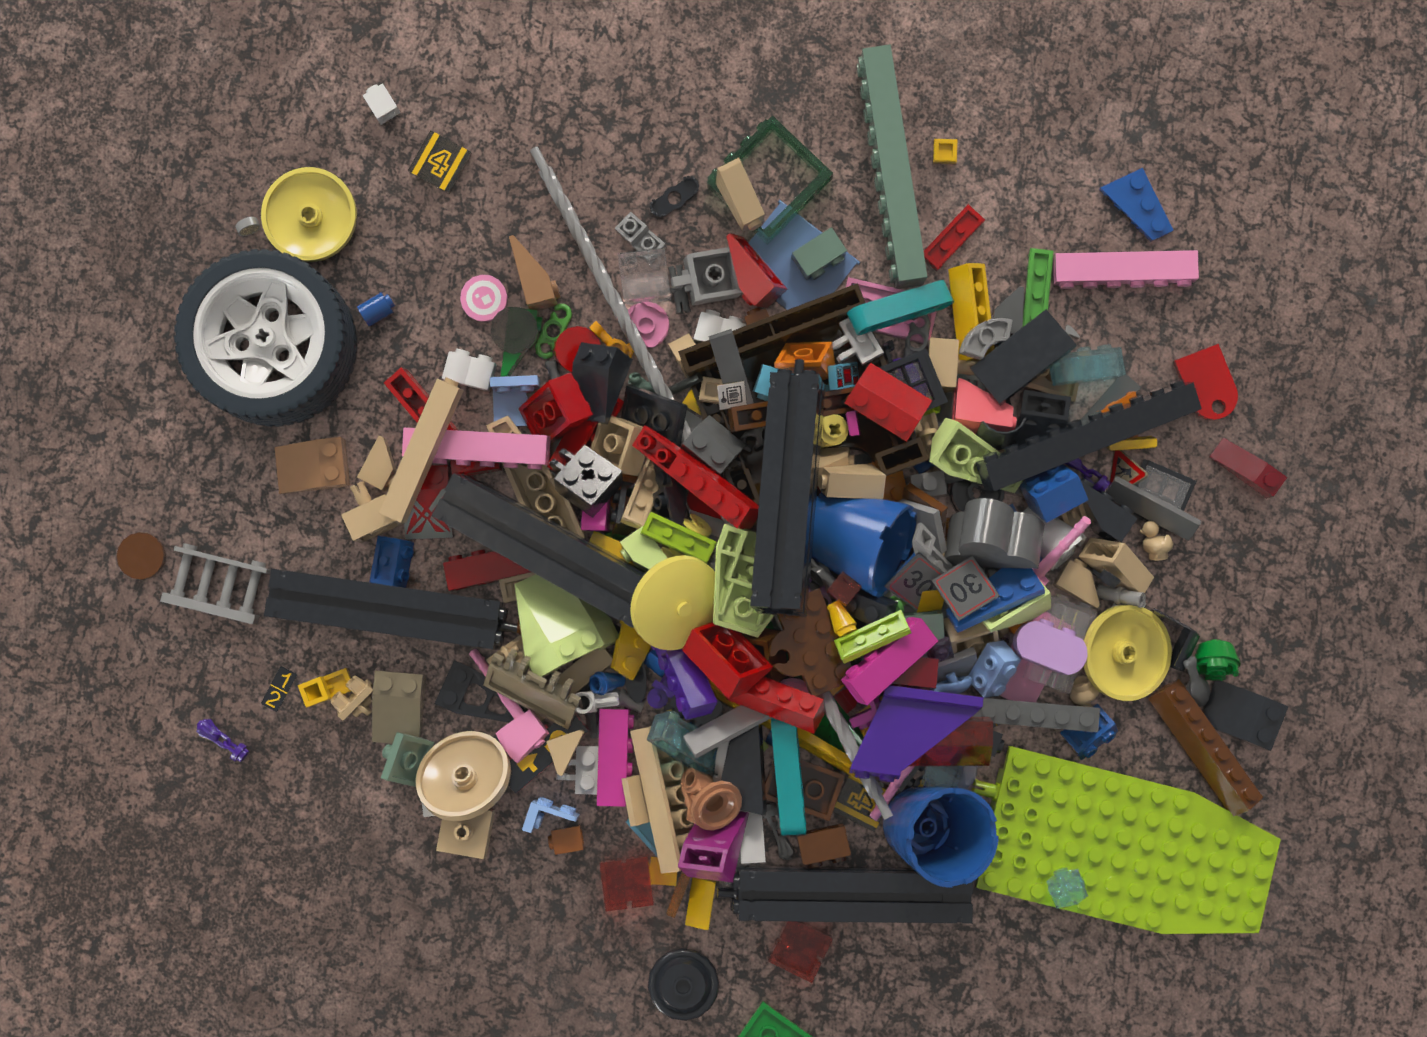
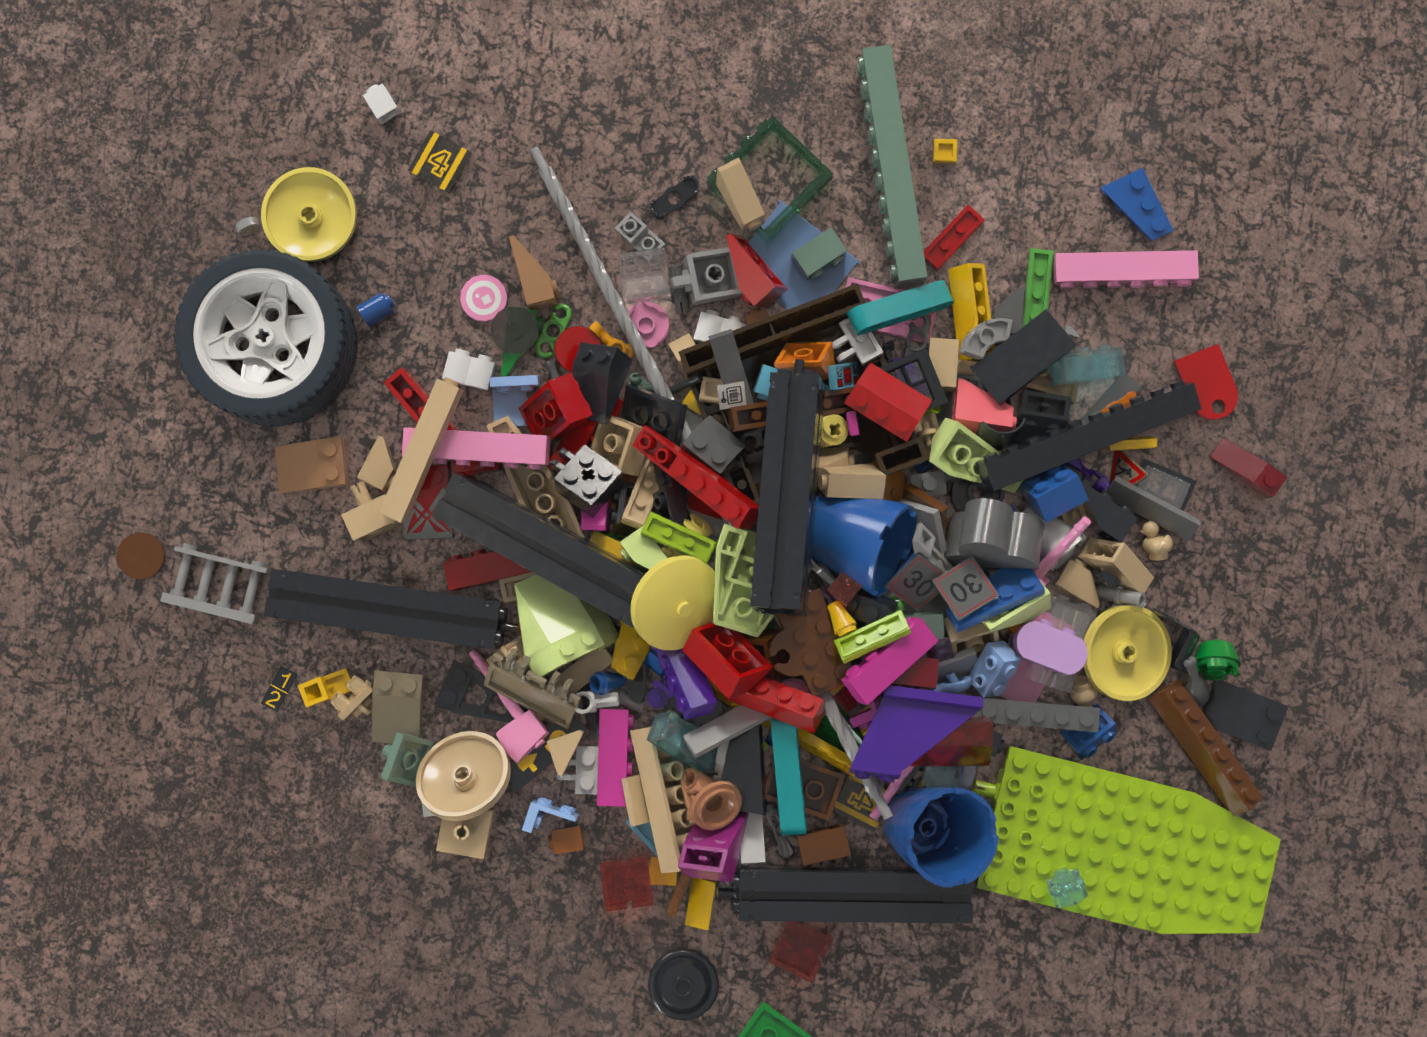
dark purple piece [196,719,249,763] -> none
blue bracket [369,536,414,588] -> none
yellow sticker [917,590,944,613] -> none

